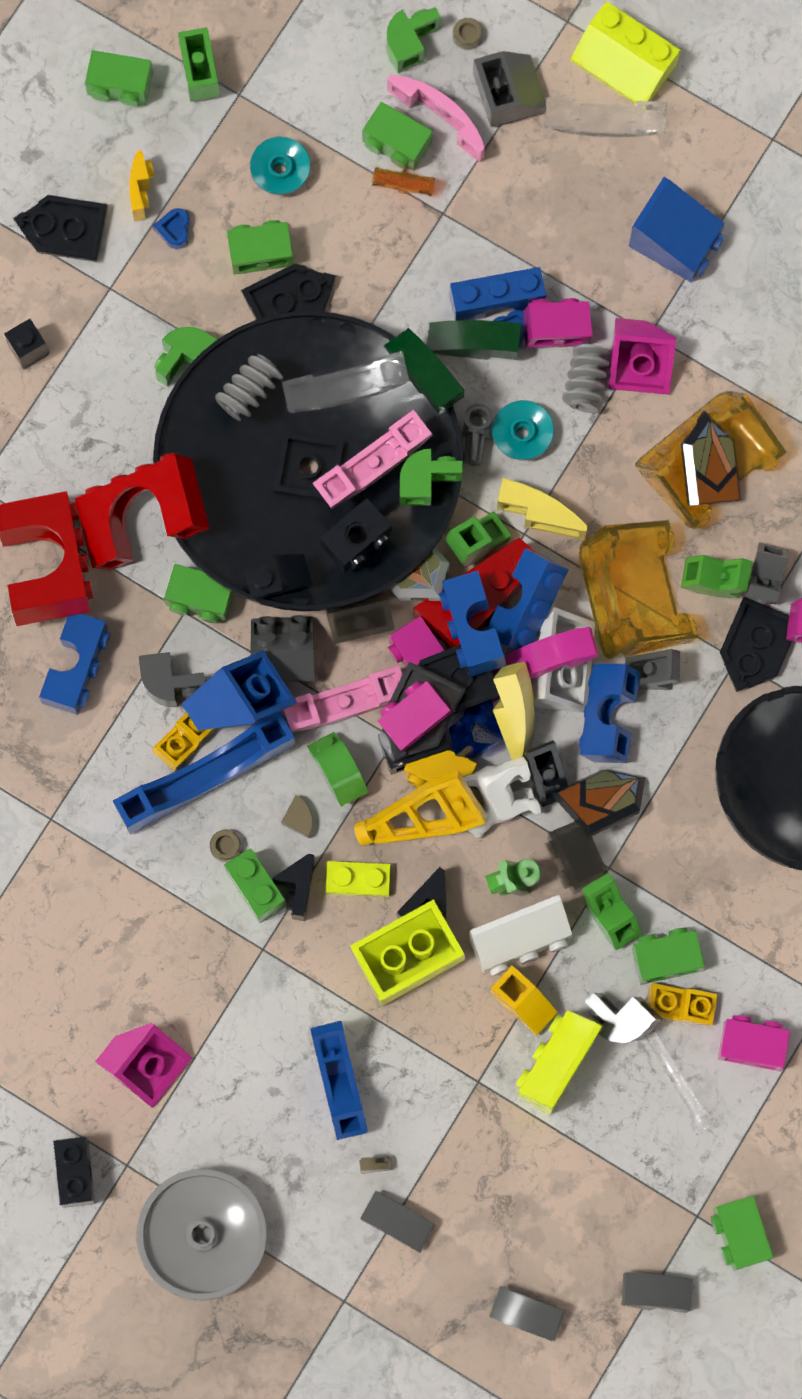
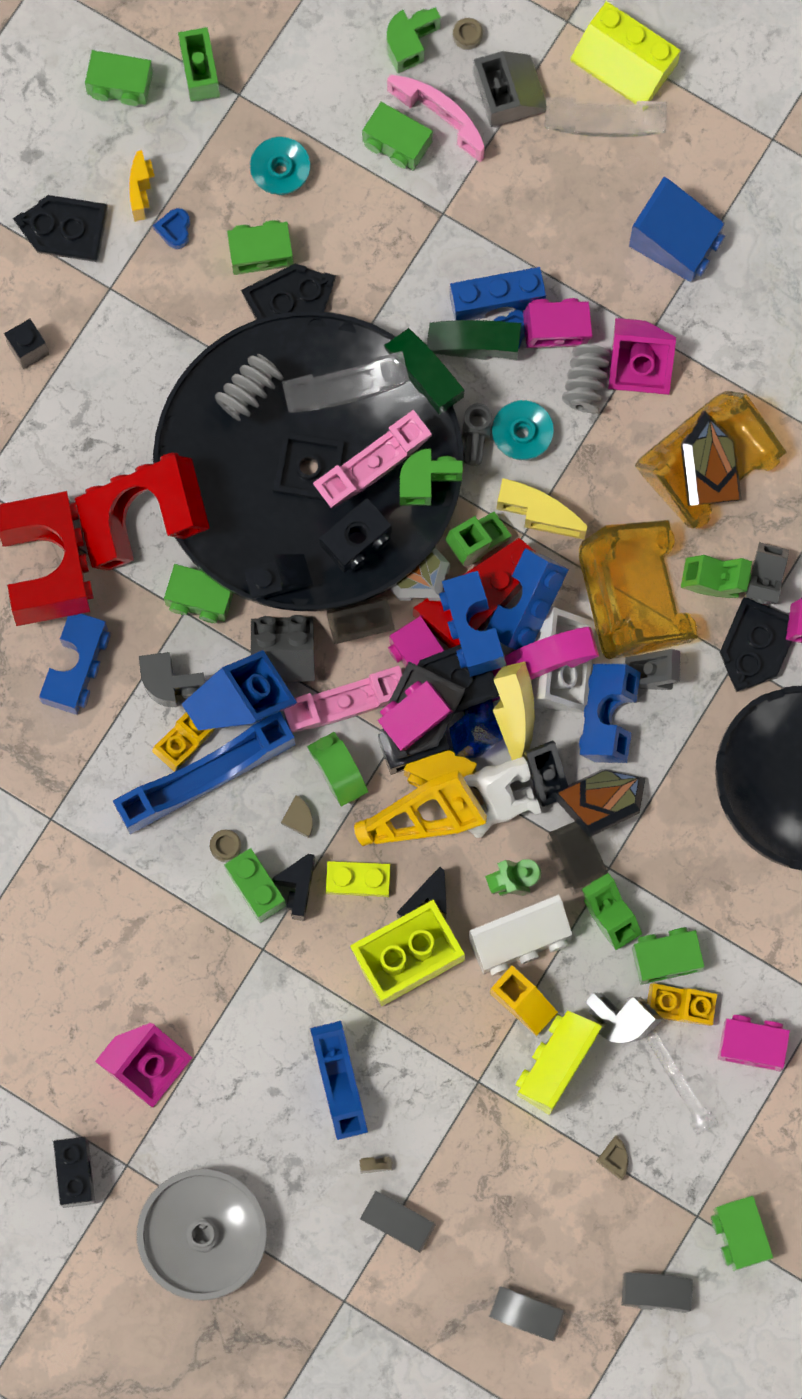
bright green brick [154,327,218,386] -> none
clear orange pin [372,167,435,197] -> none
none -> dark tan tile [596,1135,628,1181]

